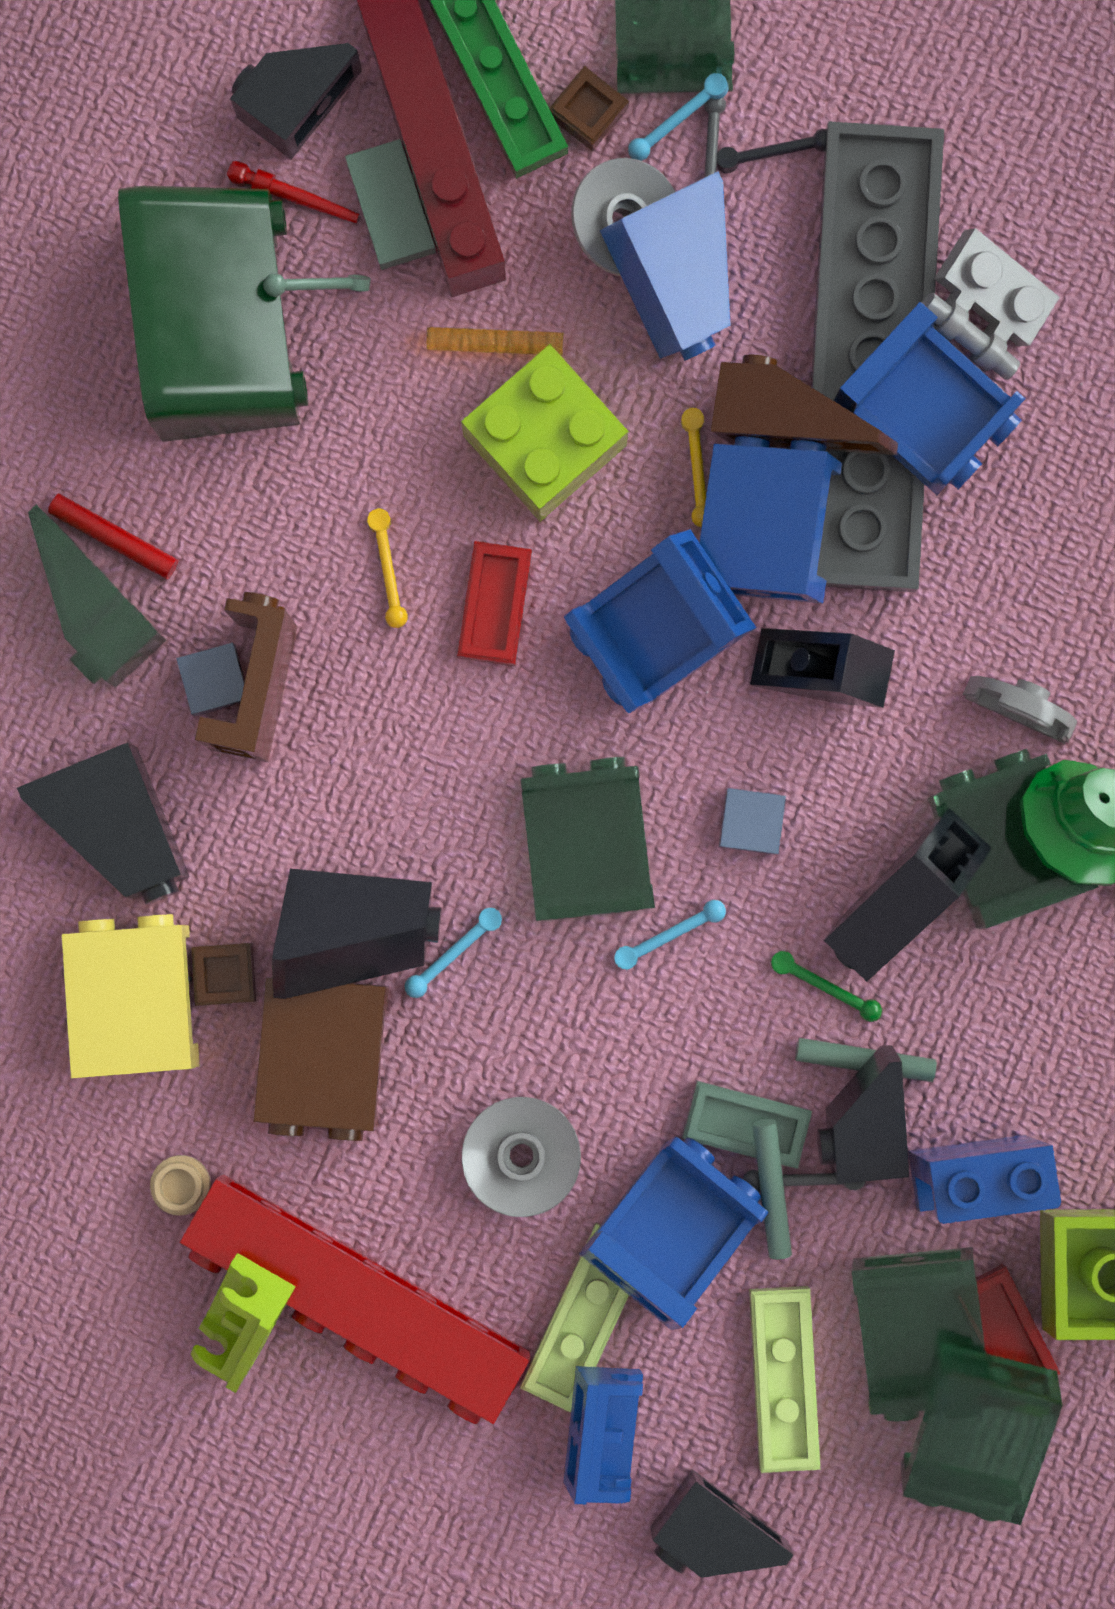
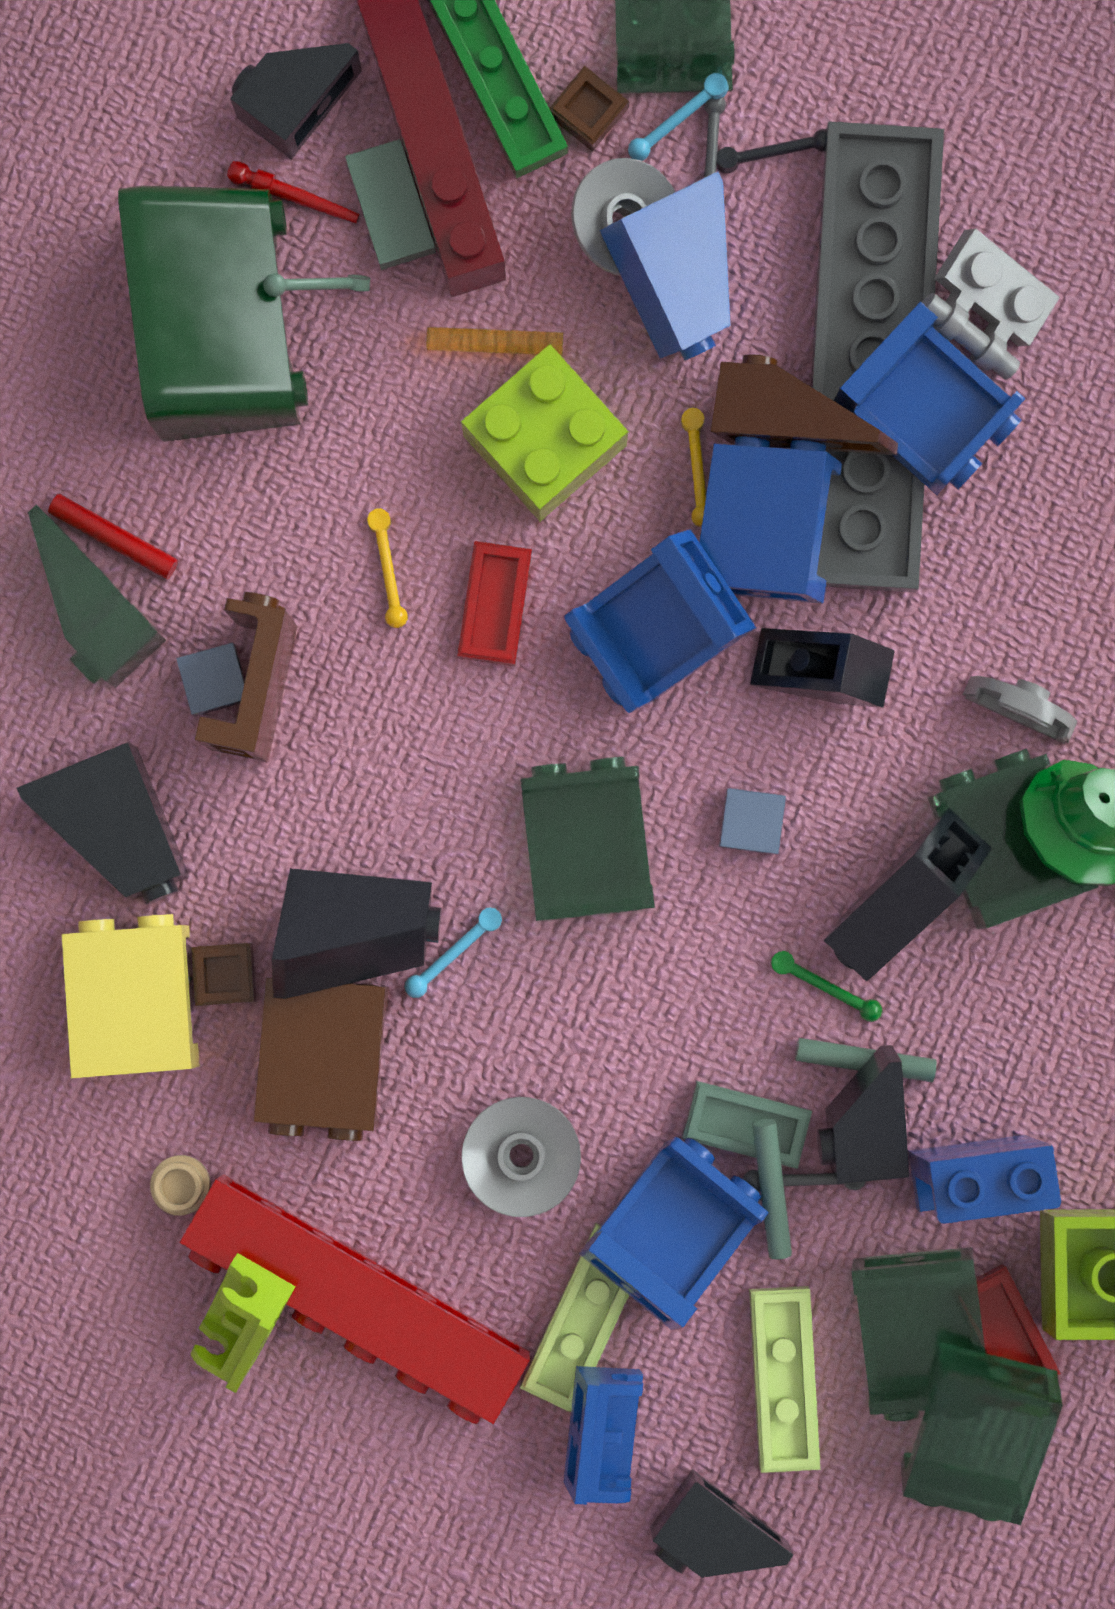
medium azure hinge [614,900,726,969] -> none

